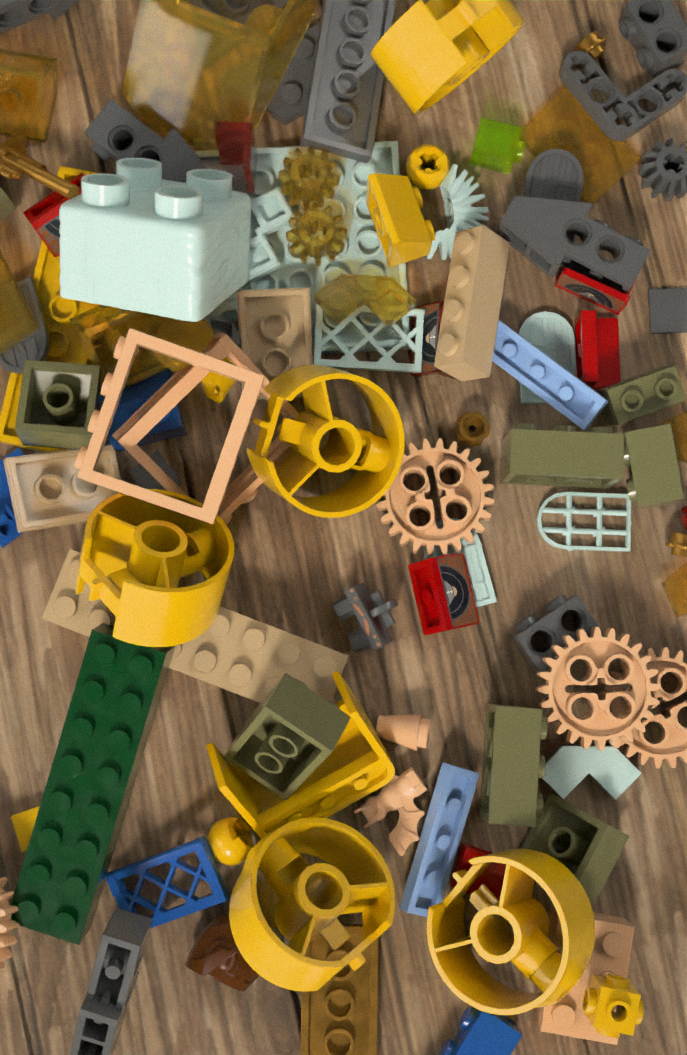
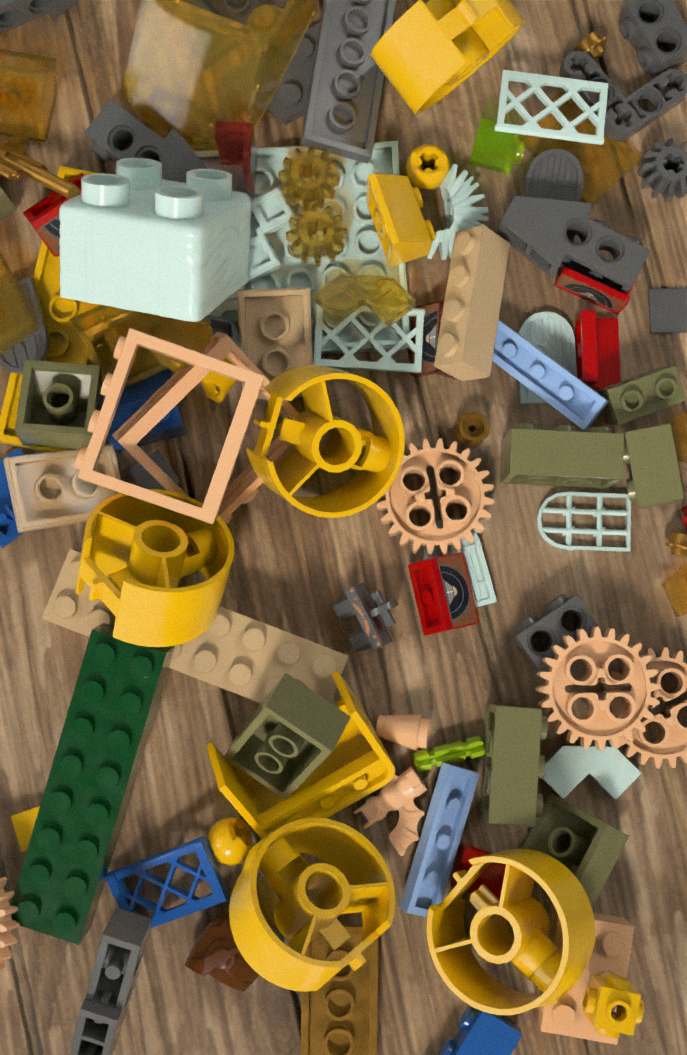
none -> lime axle [413,736,485,772]
none -> light aqua window [494,70,609,145]

